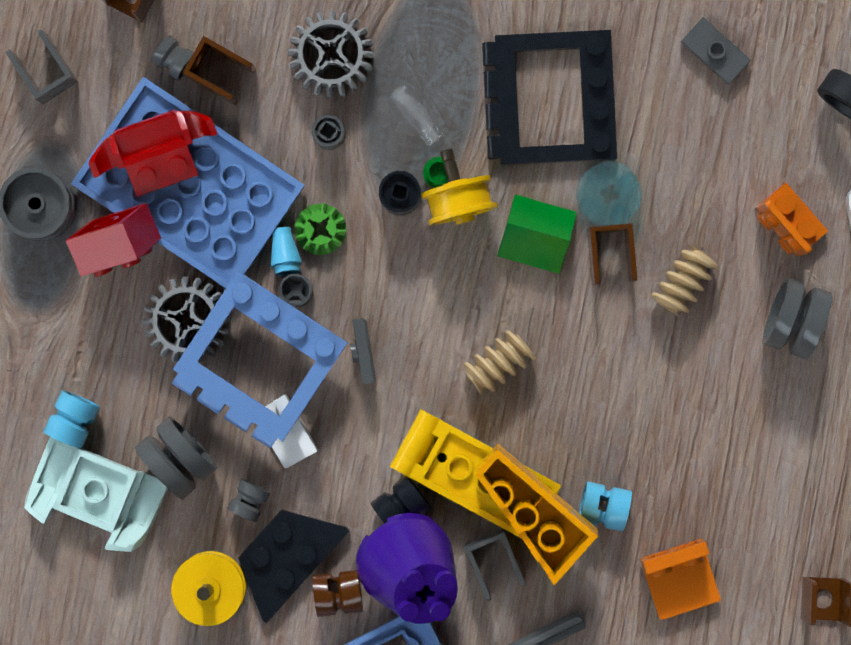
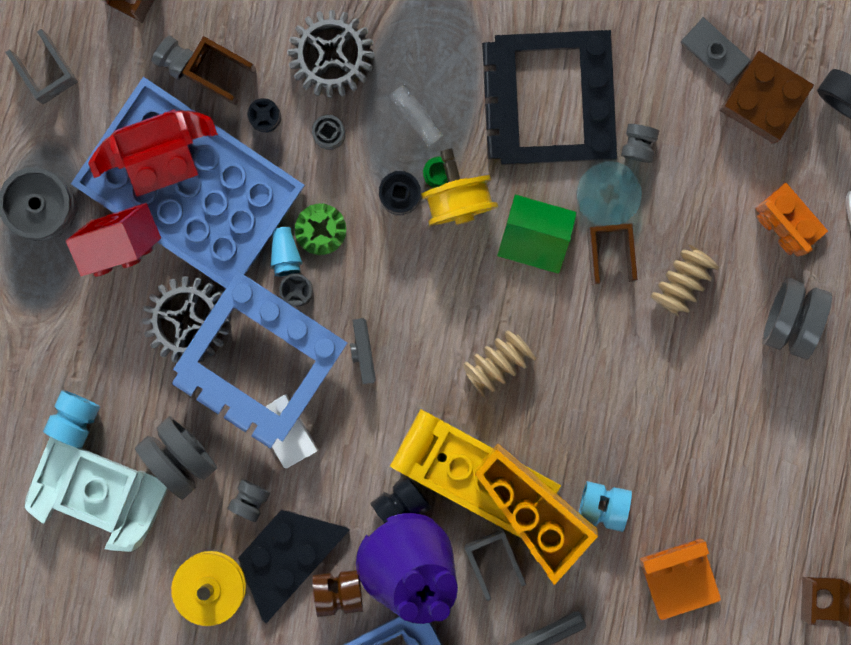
none -> black wheel [247,98,281,133]
none -> dark grey wheel [621,124,659,163]
none -> reddish brown brick [719,51,814,144]

